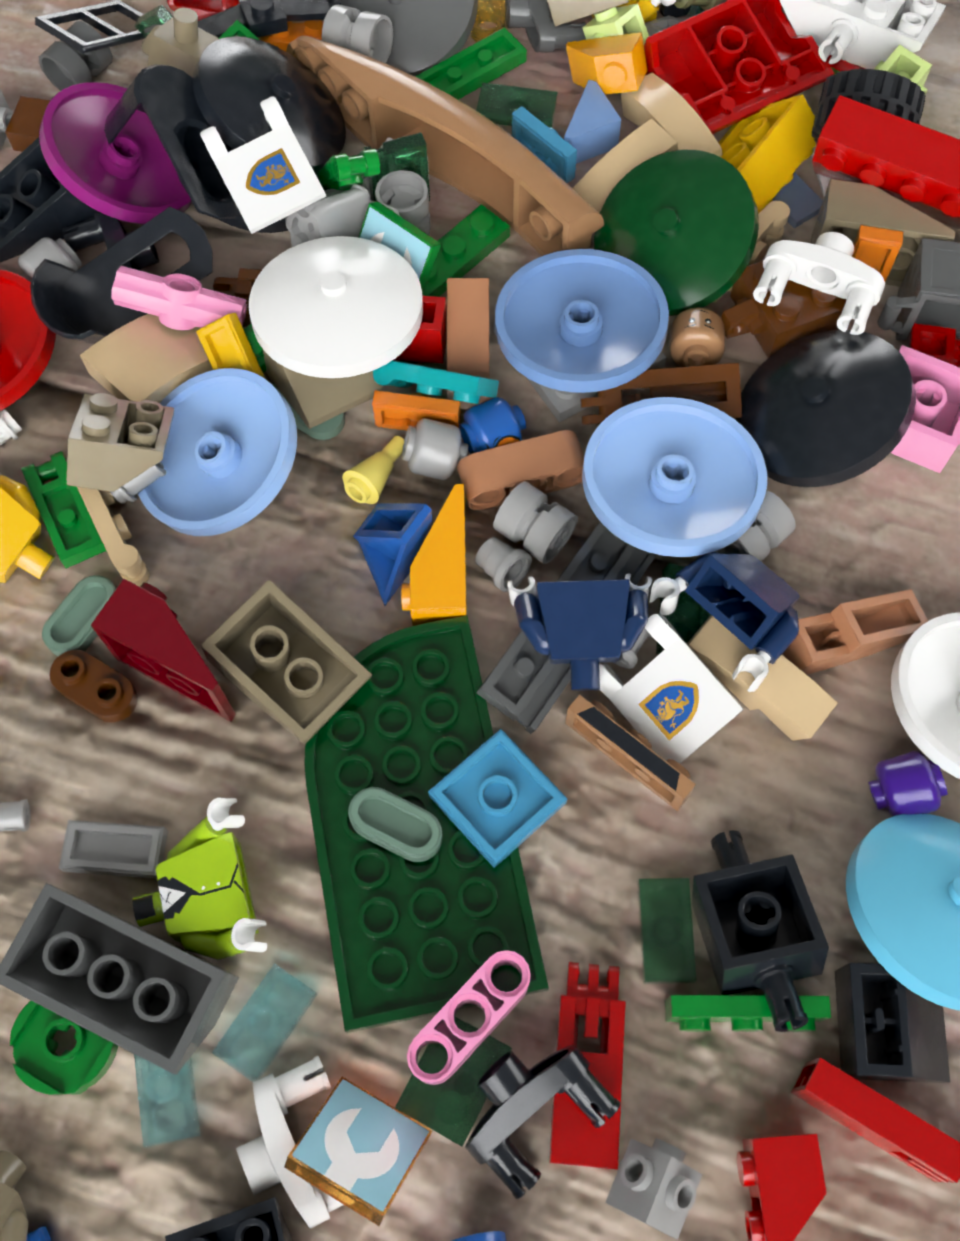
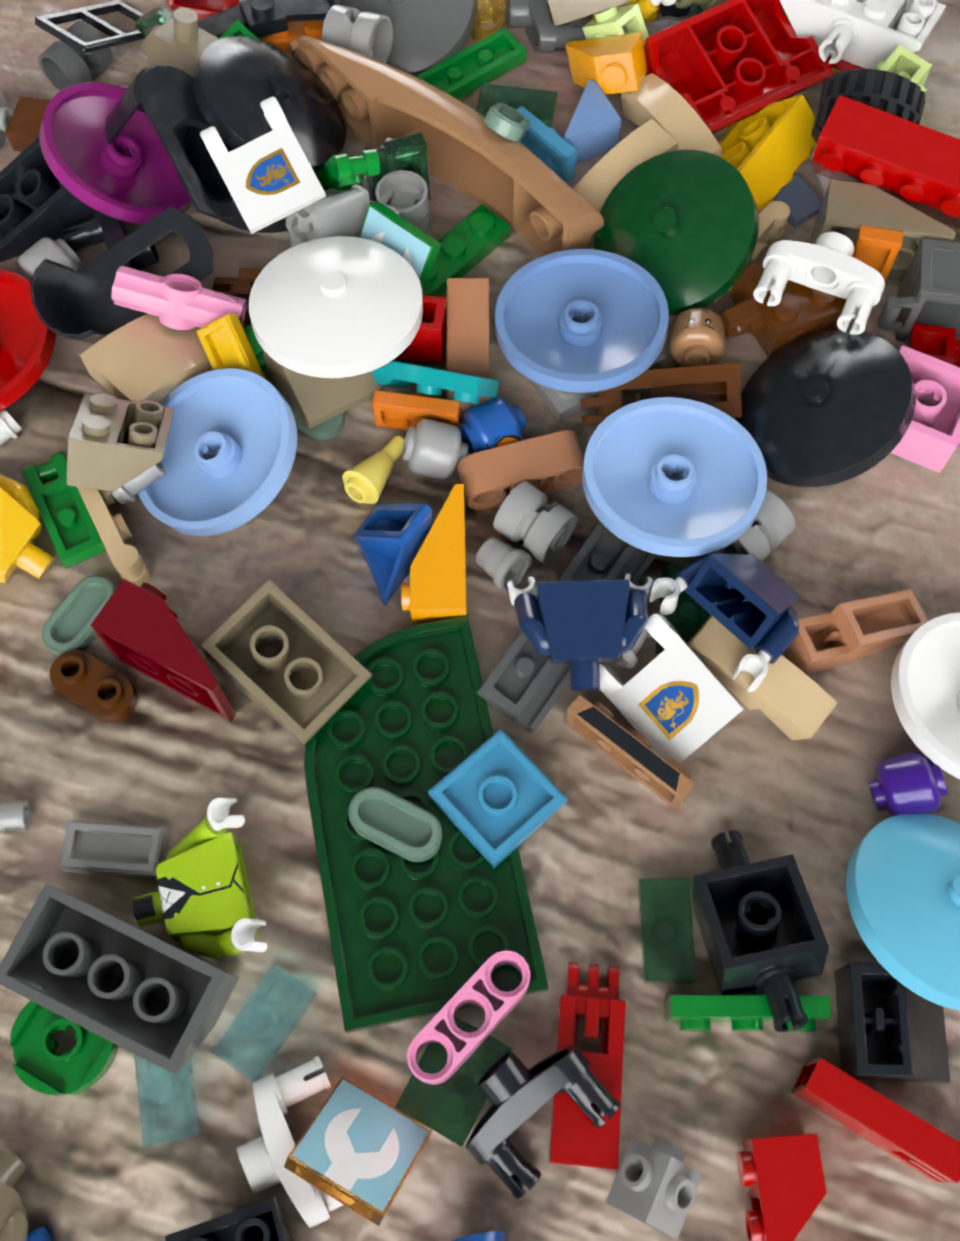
none -> sand green tile [483,103,531,142]

